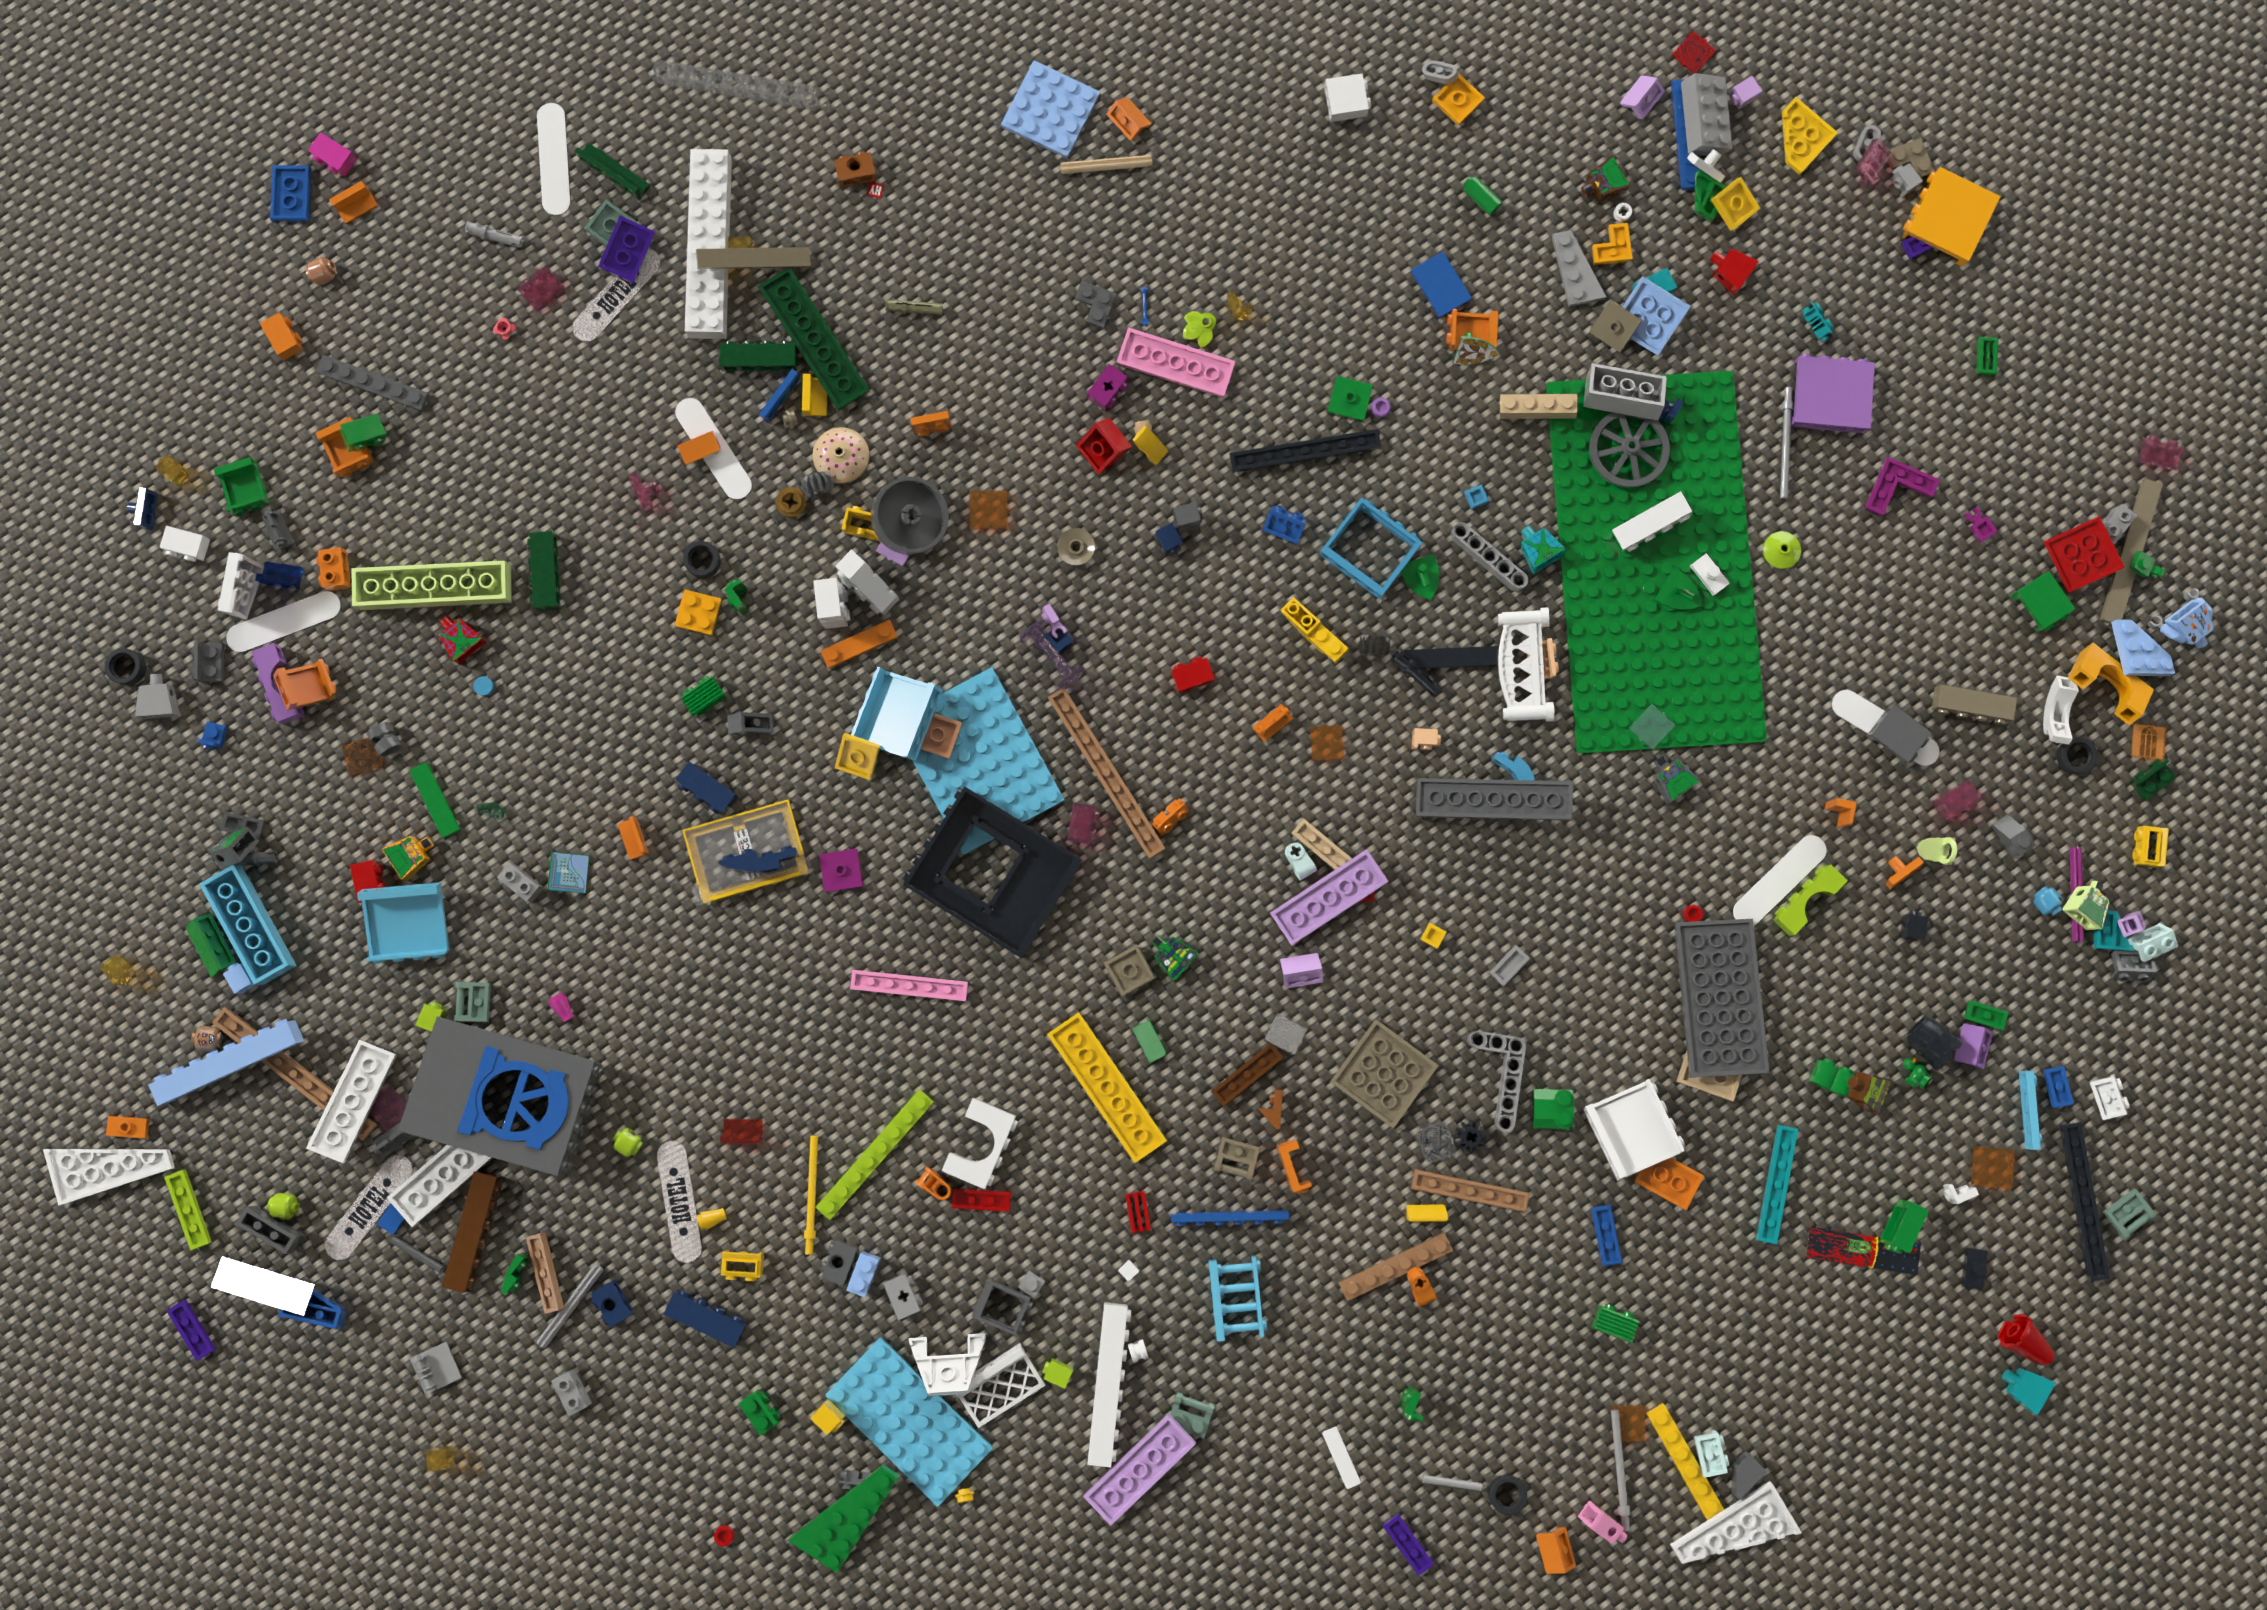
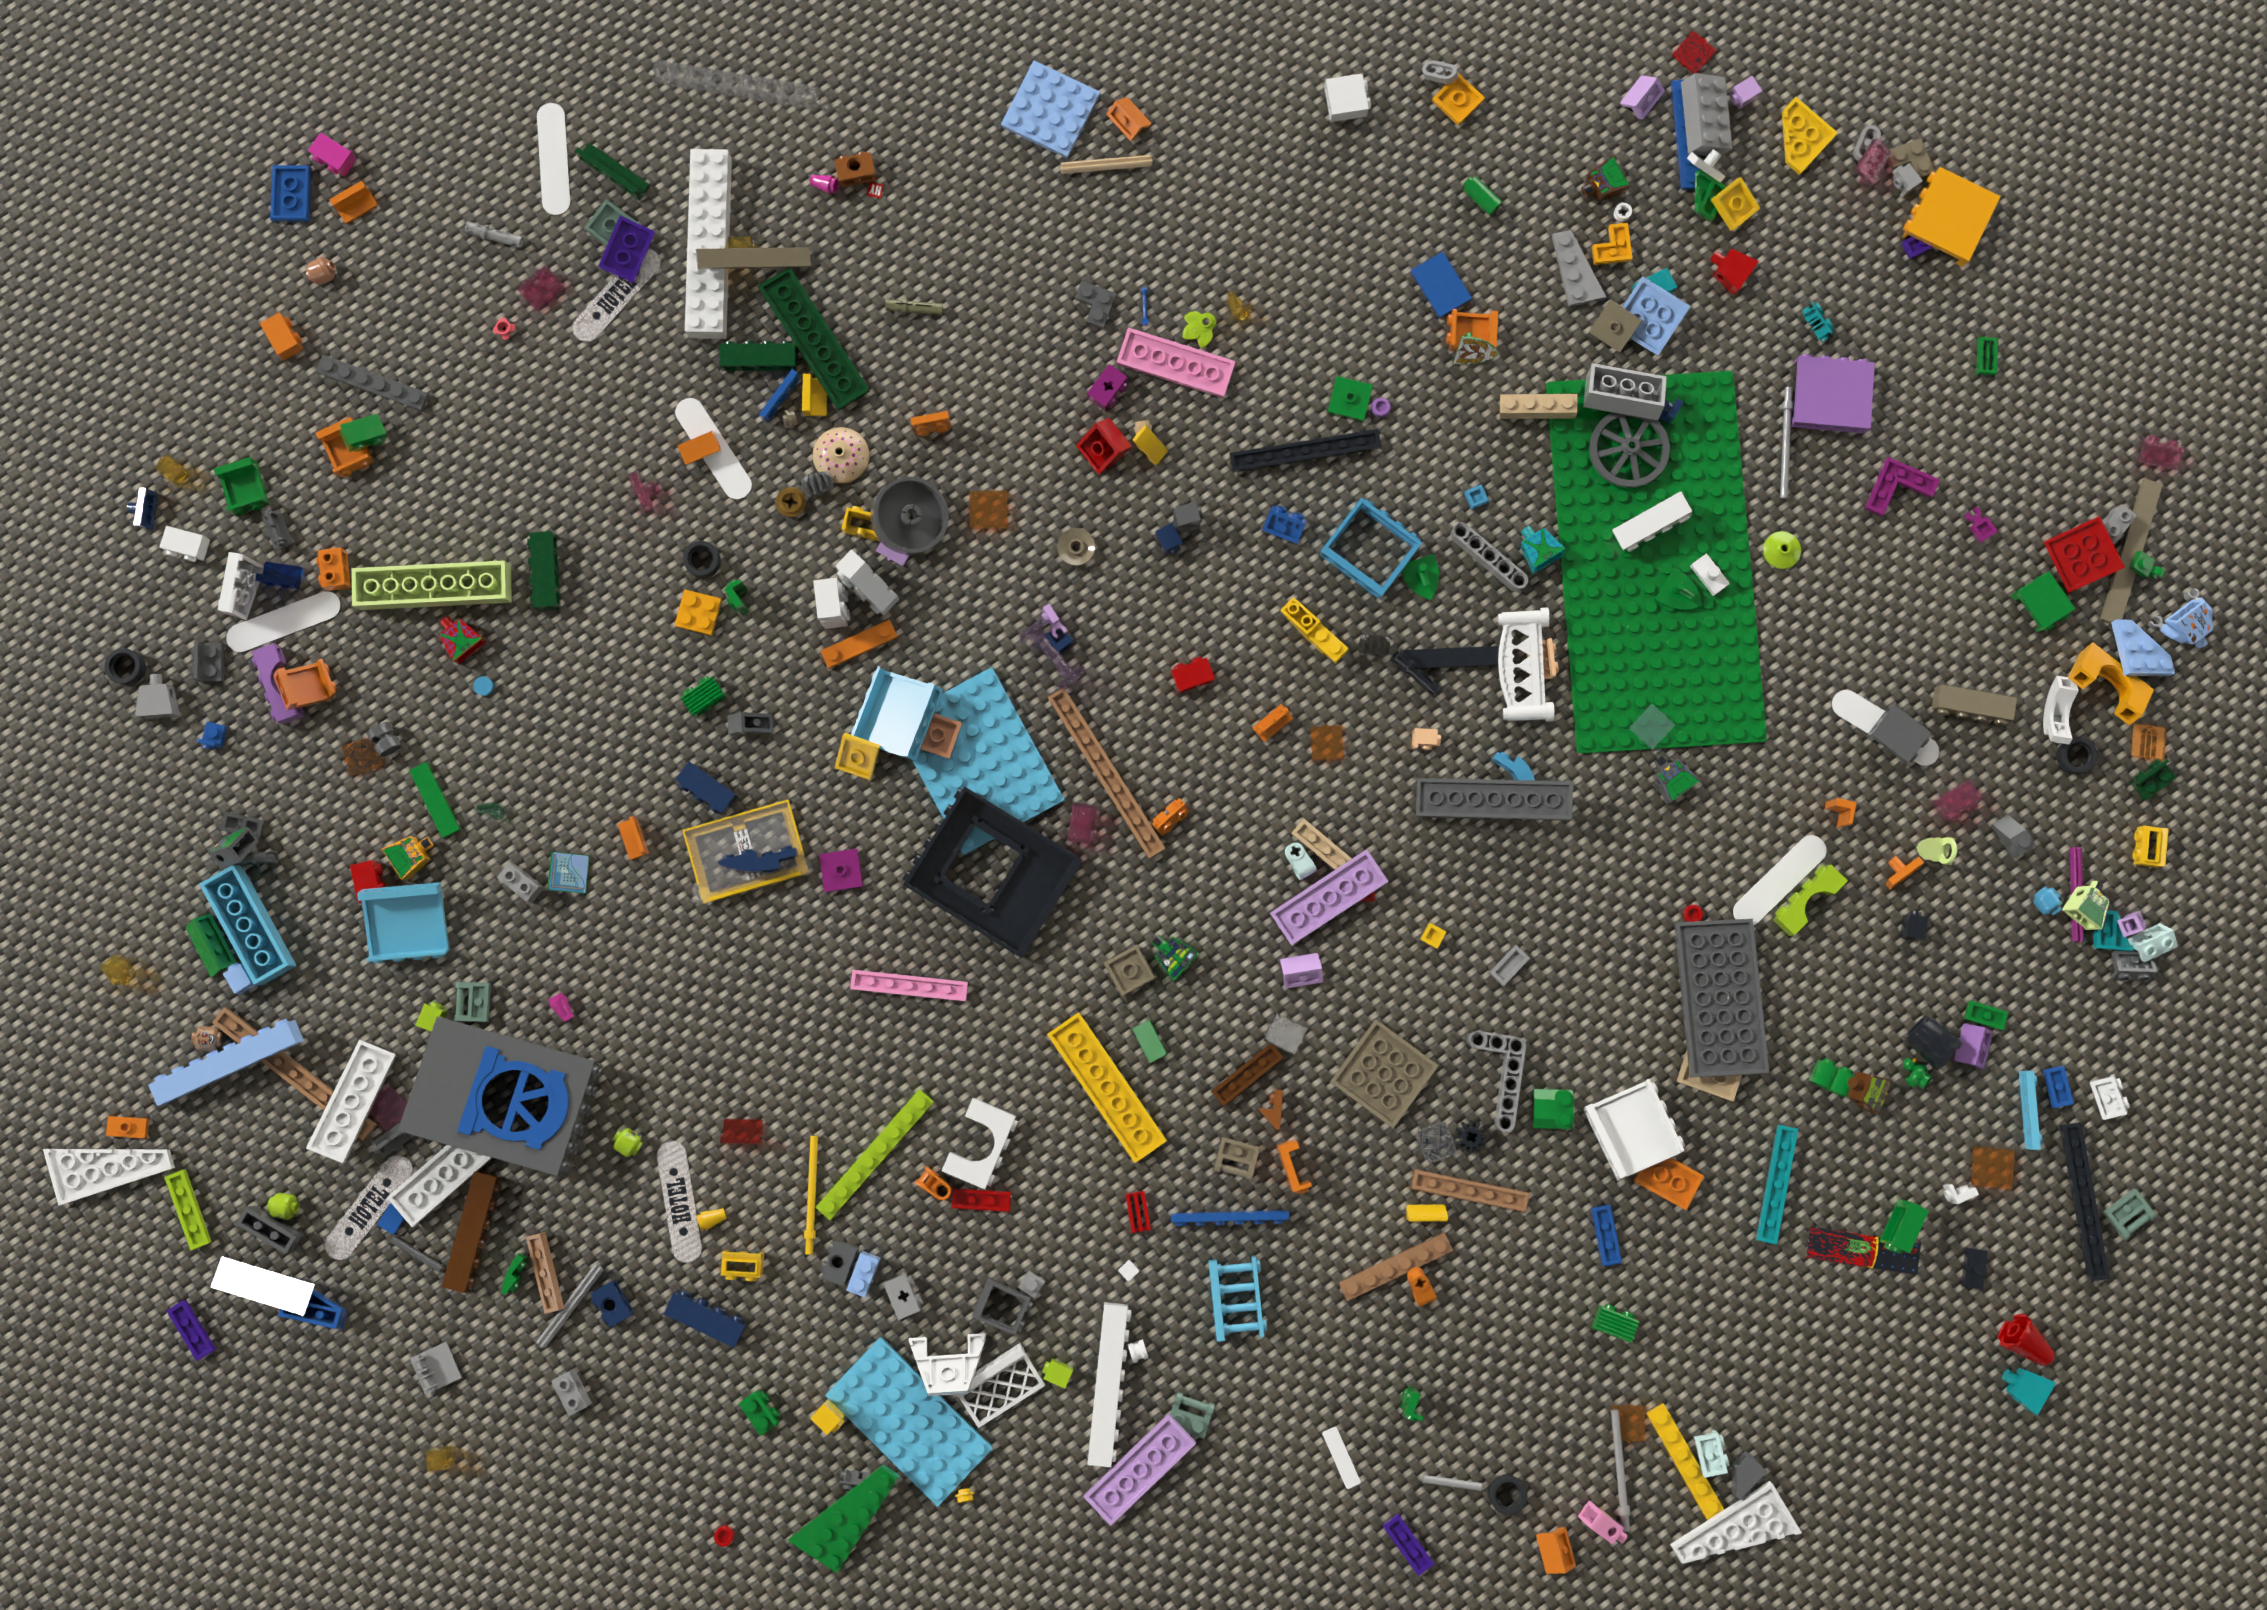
none -> dark pink cone [810,174,839,194]

